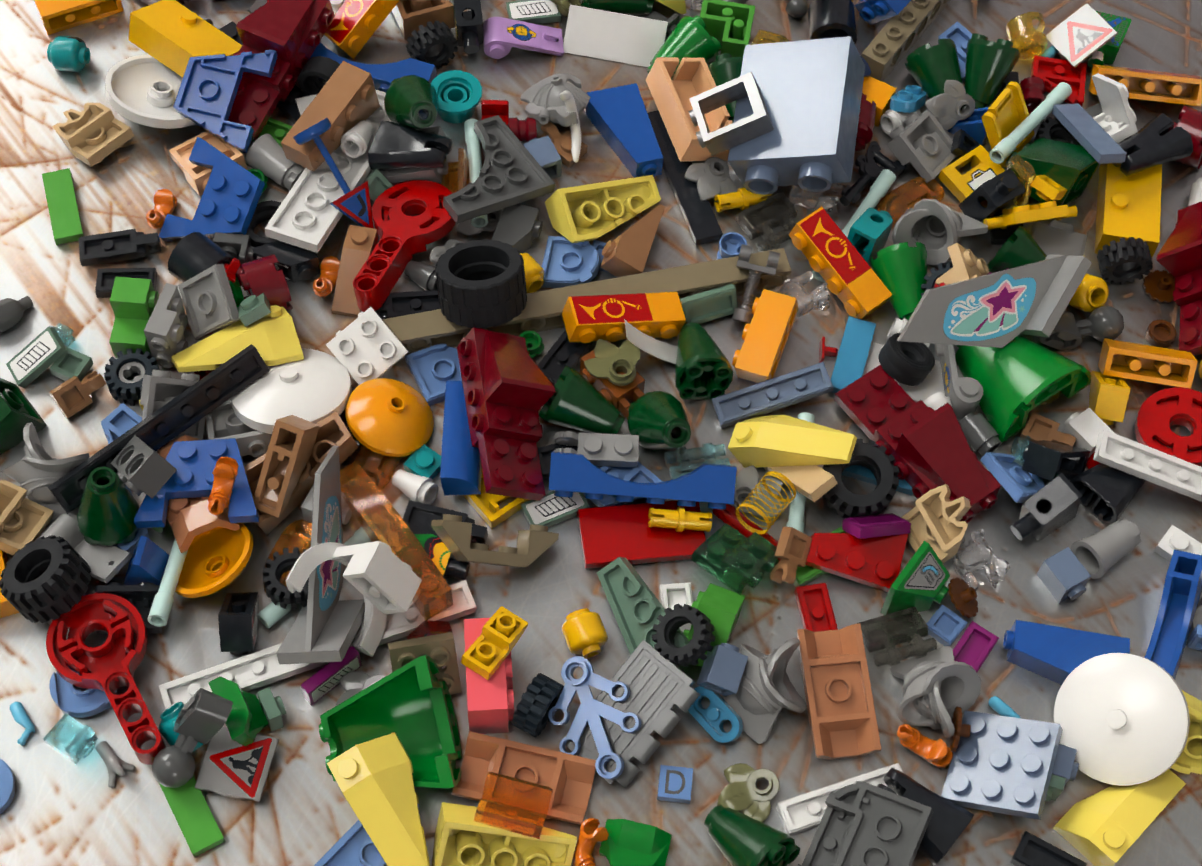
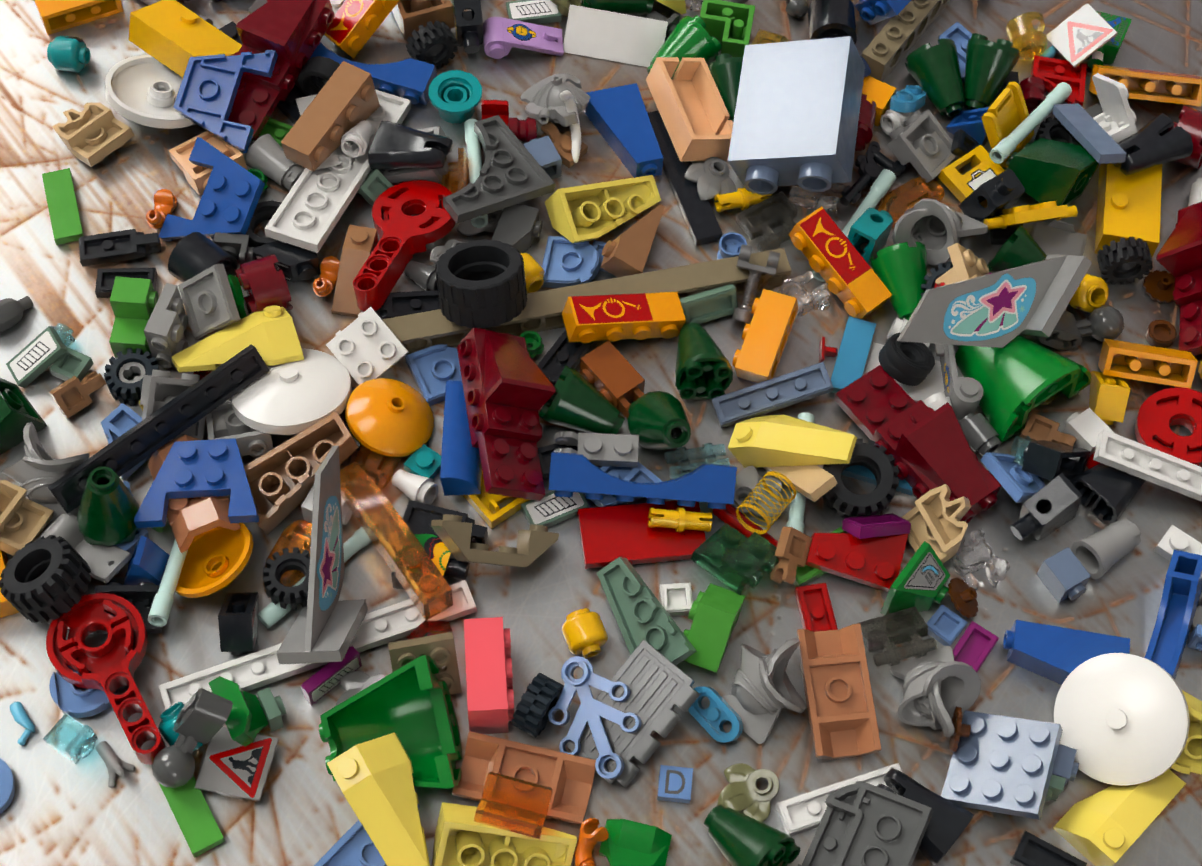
dark grey brick [110,435,177,498] -> none
orange piece [208,457,239,515] -> none
red piece [224,258,241,283] -> none
sand green plate [238,293,271,327] -> none
medium nougat slope [254,415,320,518] -> none
white piece [285,541,422,657] -> none
blue piece [293,117,374,228] -> none
dark green cone [384,75,439,130] -> none
yellow slope [461,606,528,680] -> none
olive plate [584,339,641,386] -> none
white sticker [624,319,678,364] -> none
black tyre [652,604,716,667] -> none
flat silver window [689,72,774,156] -> none
sand blue brick [697,643,748,696] -> none
orange piece [897,724,953,768] -> none
light grey plate [925,80,975,131] -> none
medium azure piece [988,696,1021,718] -> none
clear yellow plate [1007,154,1036,206] -> none
yellow plate [1031,175,1067,202] -> none

